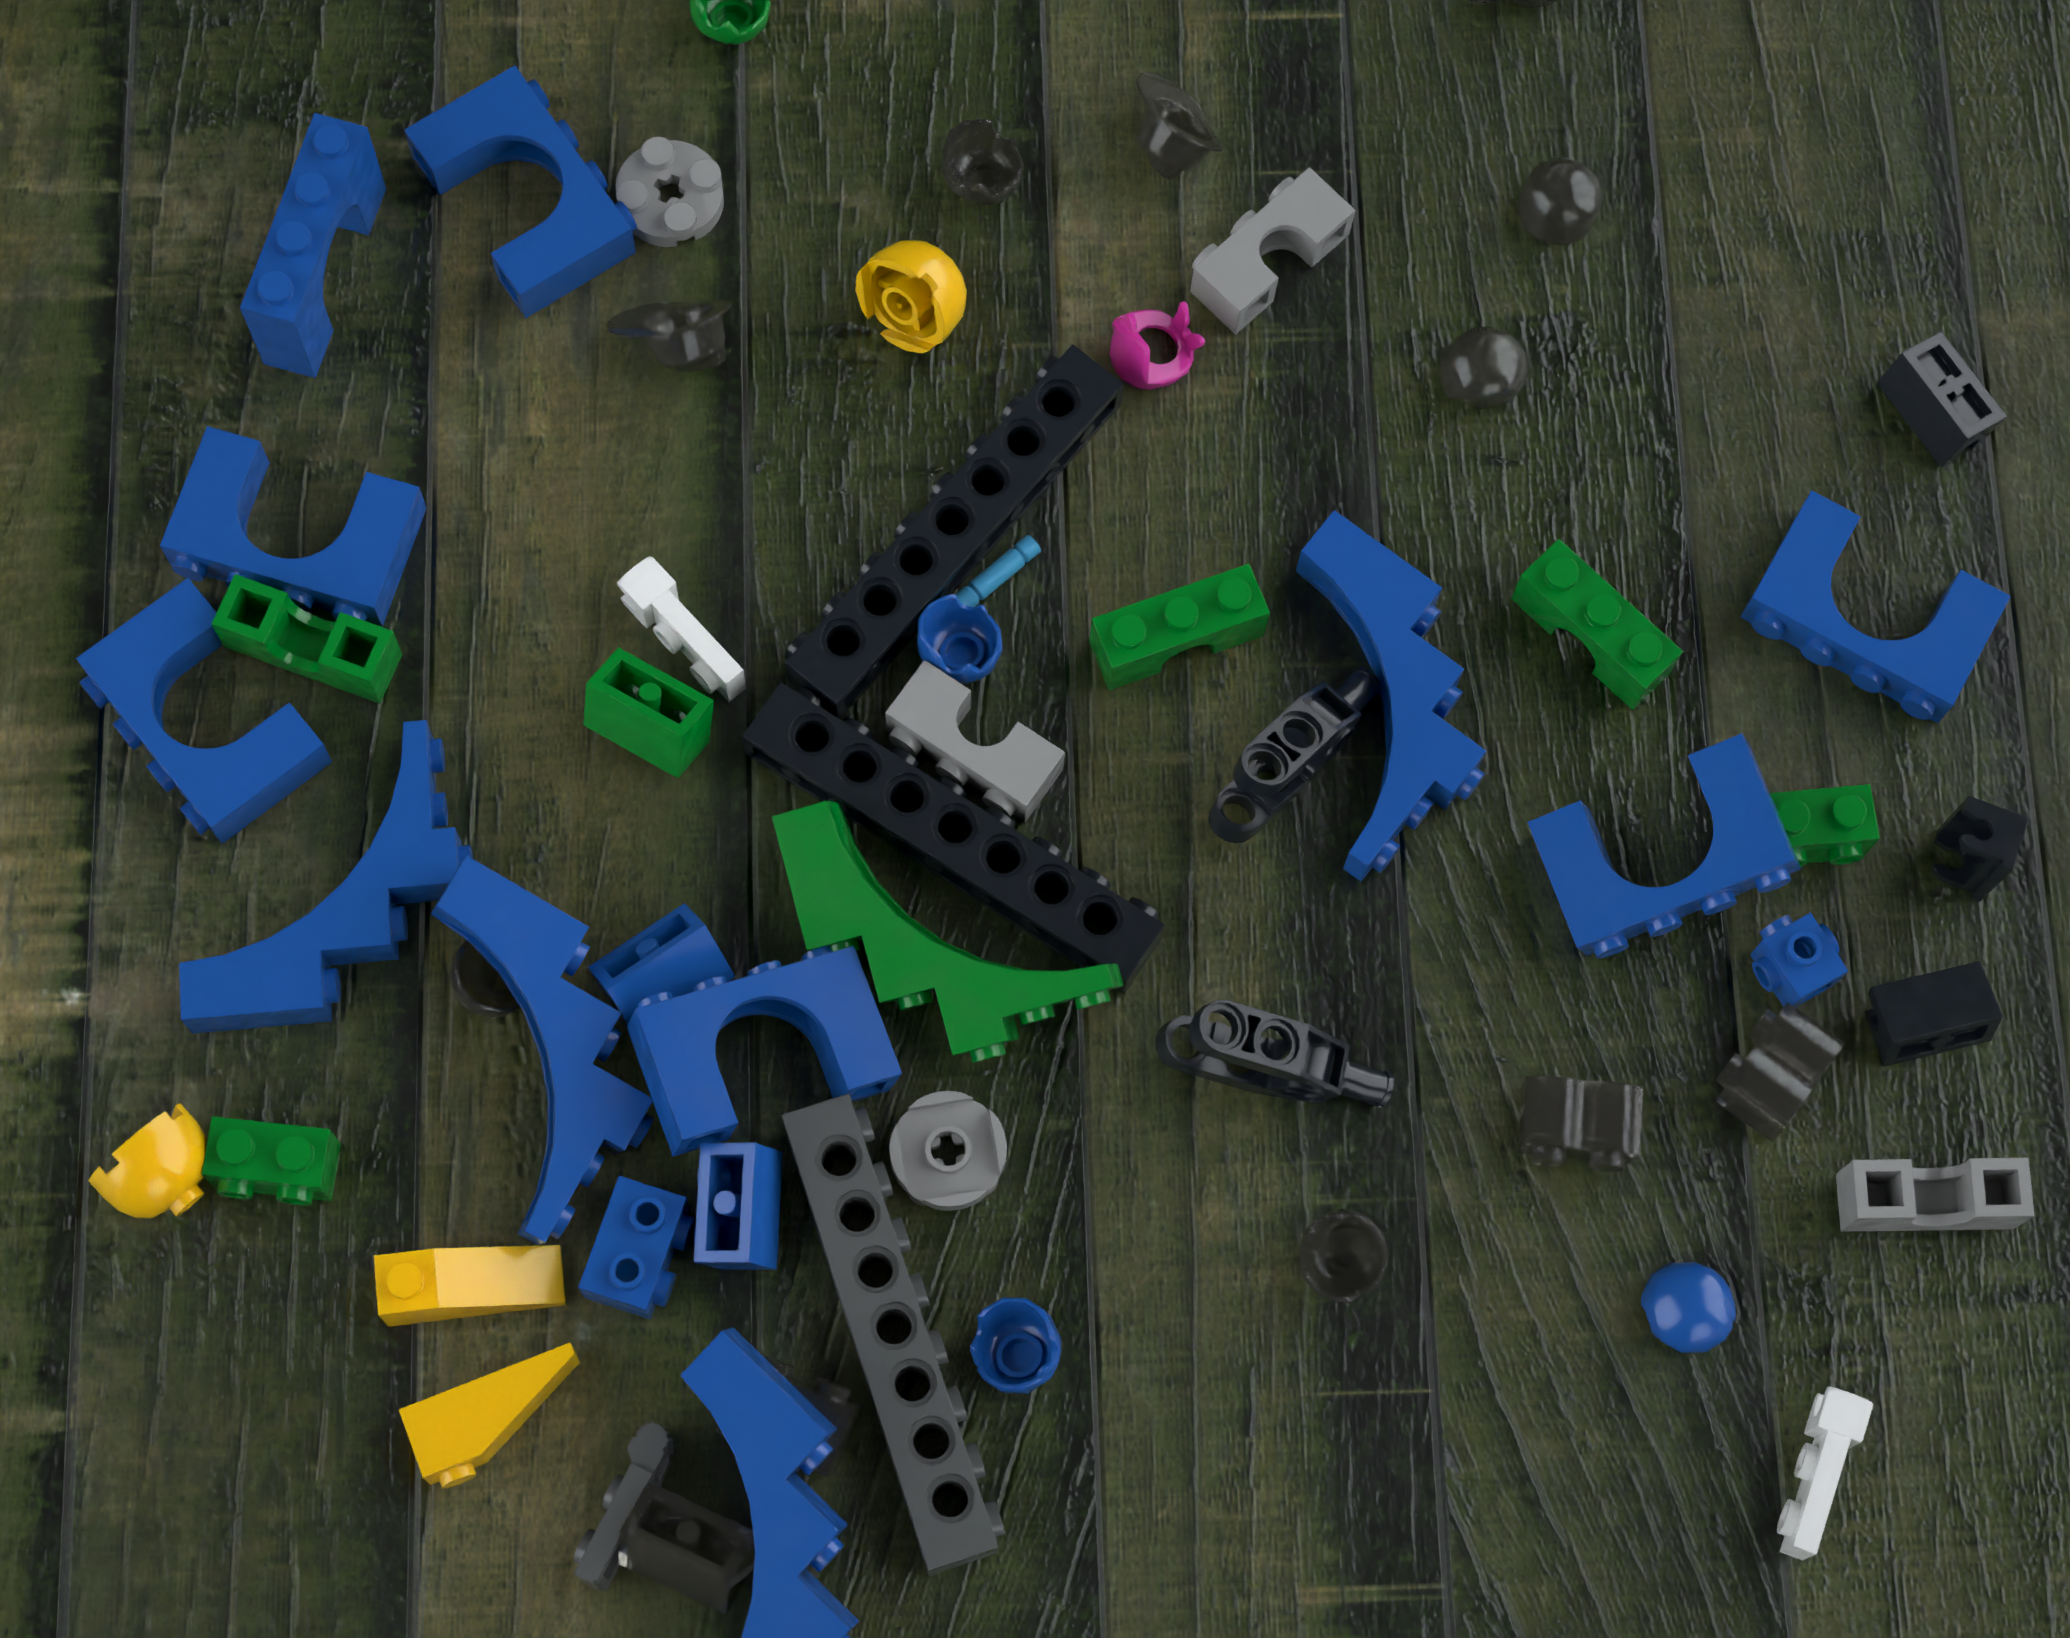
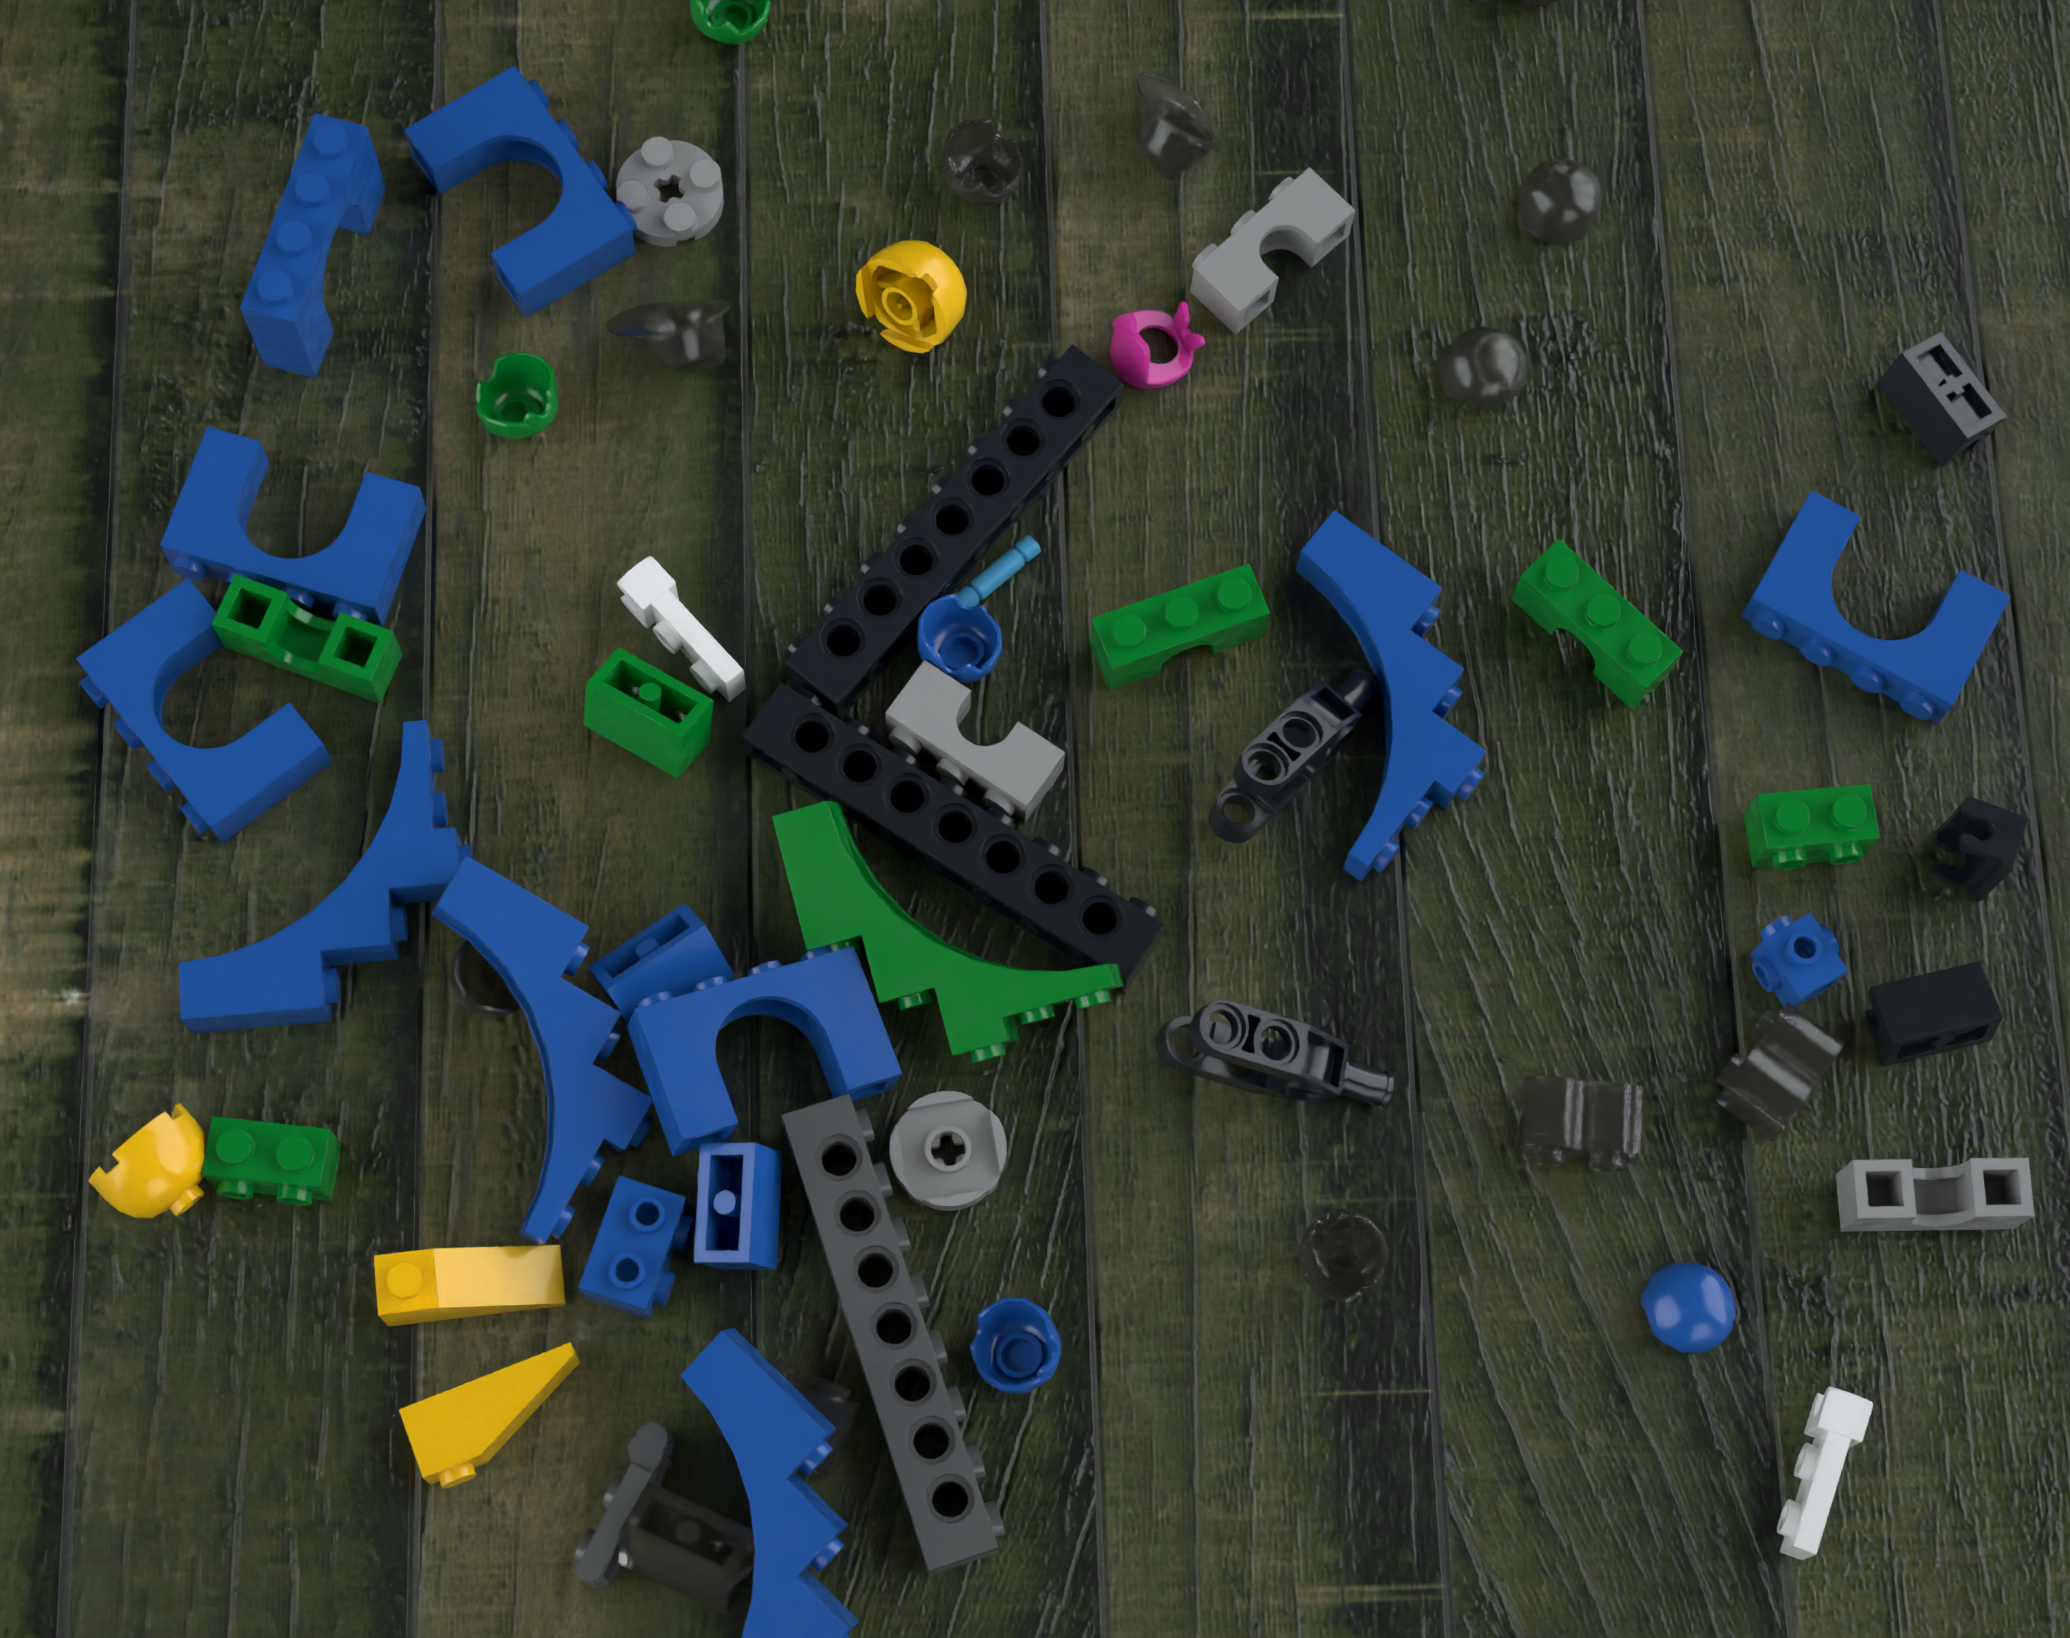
blue arch [1527,733,1801,959] -> none
none -> green hair [475,352,559,441]

